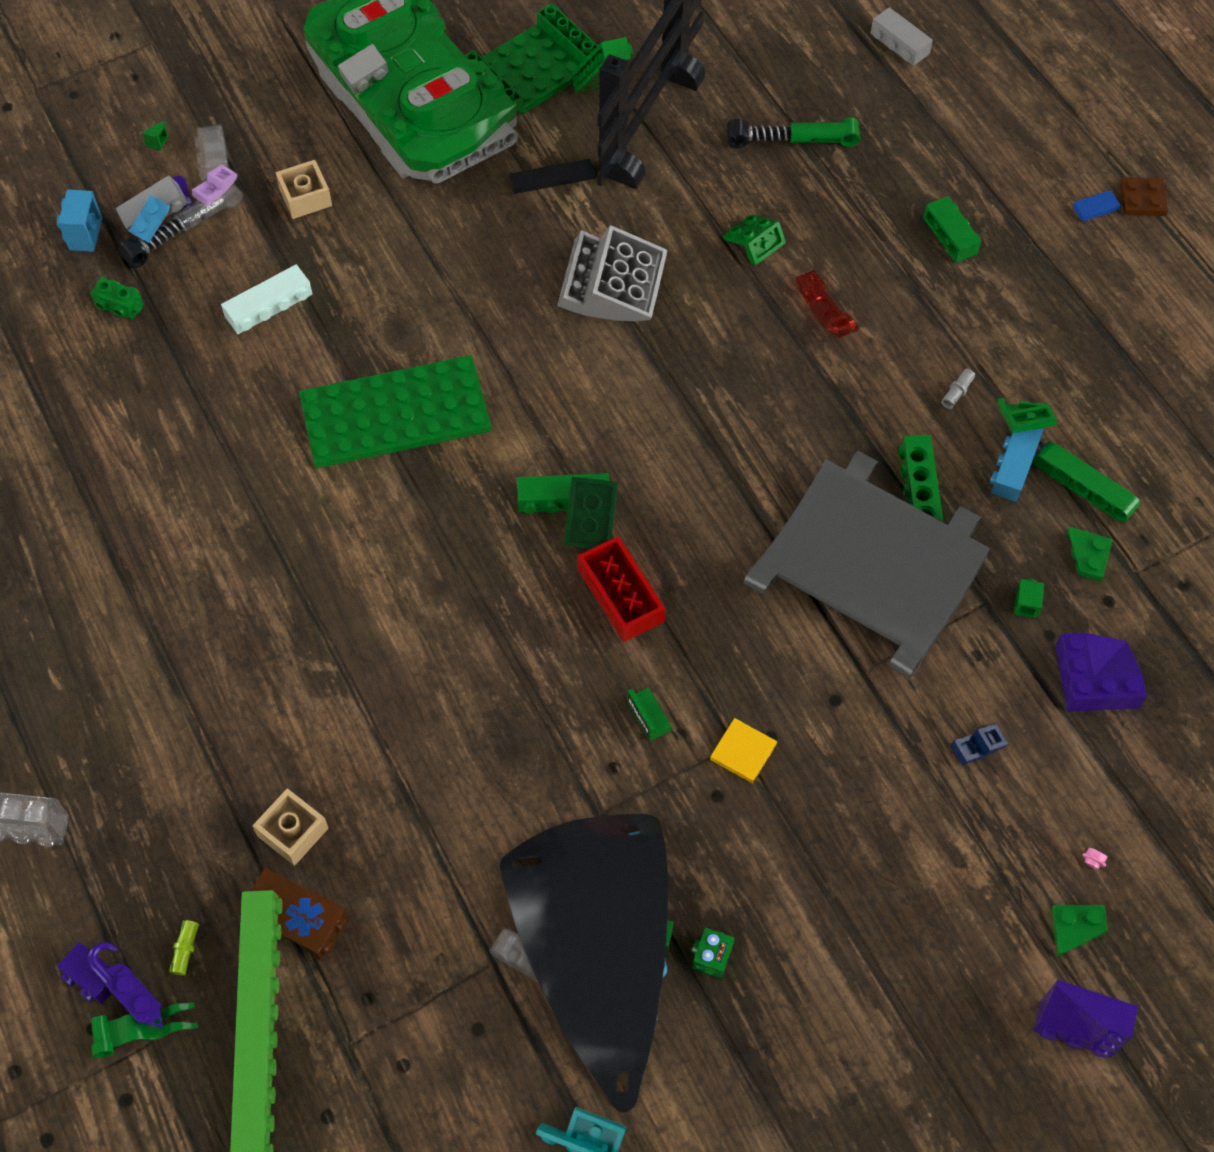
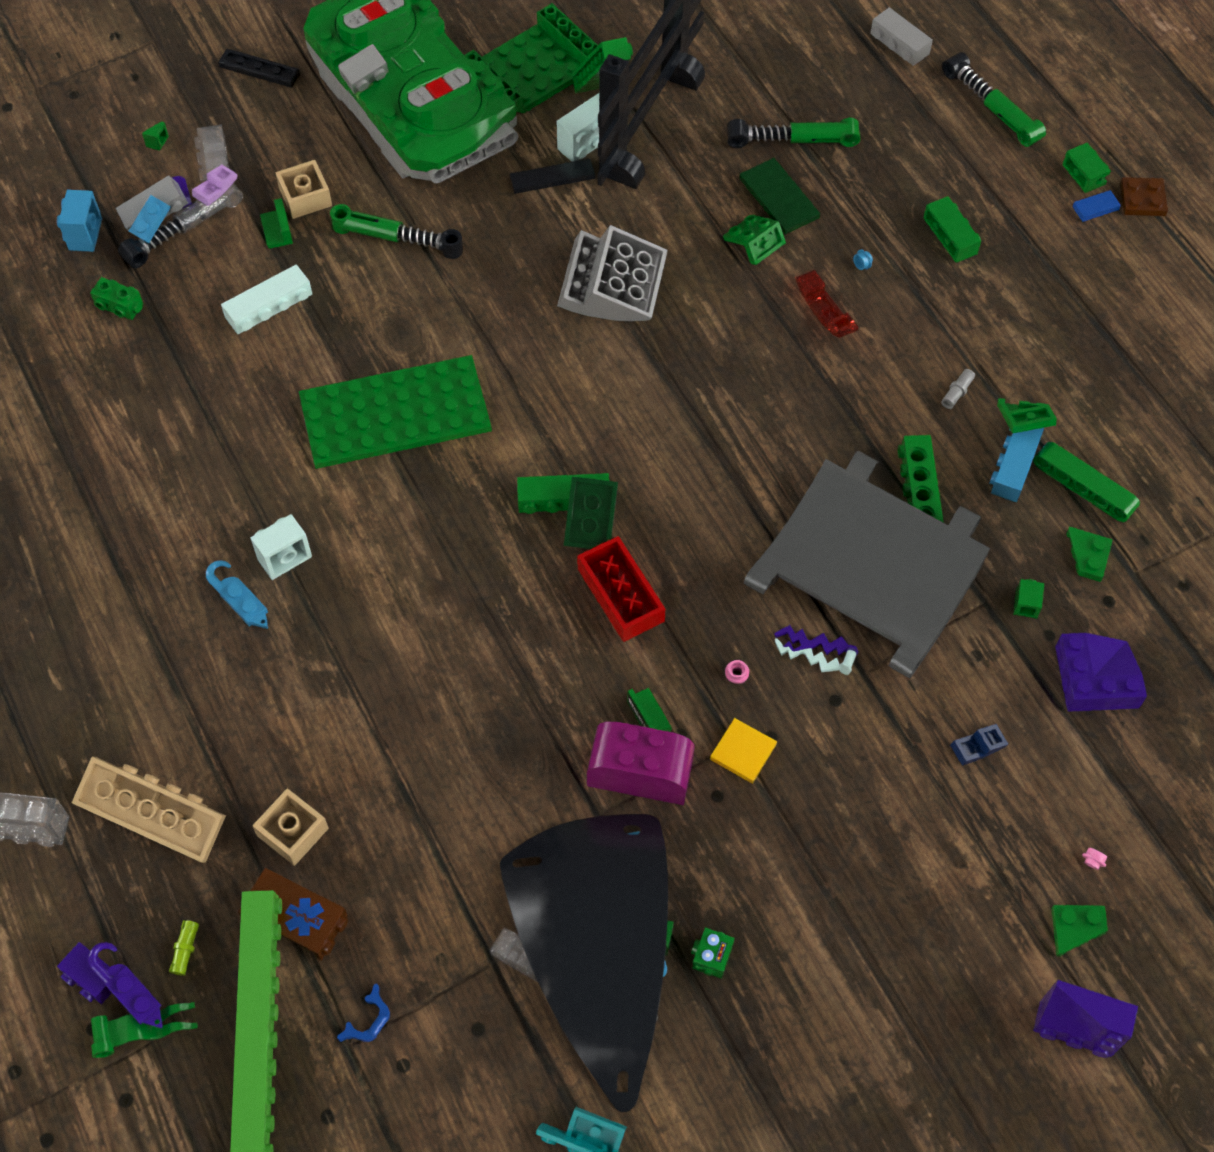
none -> tan plate [72,757,226,863]
none -> dark azure plate [206,560,268,629]
none -> black tile [218,49,300,88]
none -> light aqua brick [250,514,312,580]
none -> green panel [260,198,293,249]
none -> piece [330,204,463,259]
none -> blue helmet [337,984,390,1042]
none -> light aqua brick [557,93,599,162]
none -> magenta brick [587,722,695,805]
none -> bright pink plate [725,660,749,684]
none -> dark green tile [739,158,820,235]
none -> piece [774,625,859,675]
none -> dark azure plate [853,249,873,270]
none -> green piece [942,52,1046,147]
none -> green brick [1062,142,1111,193]

